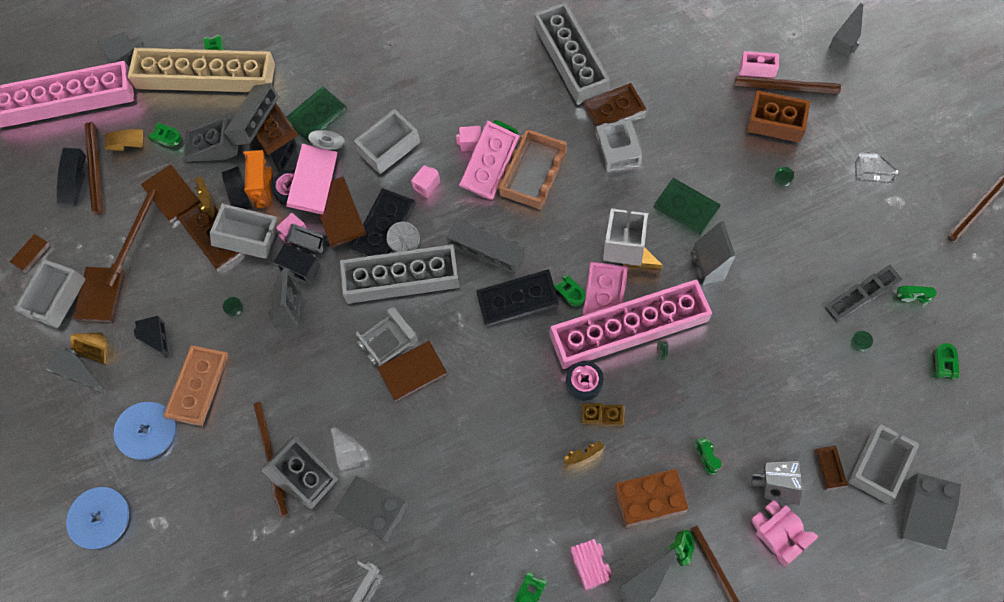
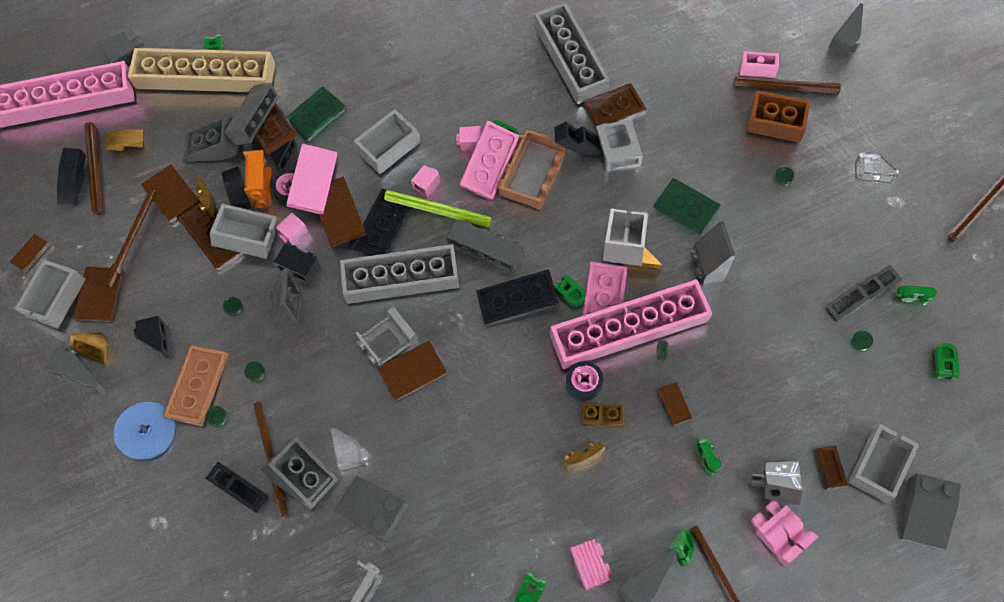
medium blue piece [66,487,129,550] -> none
green plate [148,123,181,147] -> none
black tile [285,224,327,254] -> none
light grey dish [308,130,344,150] -> none
light grey wheel [386,222,420,252] -> none
dark orange brick [614,469,689,529] -> none
none -> black slope [205,462,269,513]
none -> clear green tile [206,406,228,427]
none -> clear green tile [244,361,265,382]
none -> lime axle [384,190,491,227]
none -> black slope [554,122,604,157]
none -> reddish brown tile [658,382,693,427]

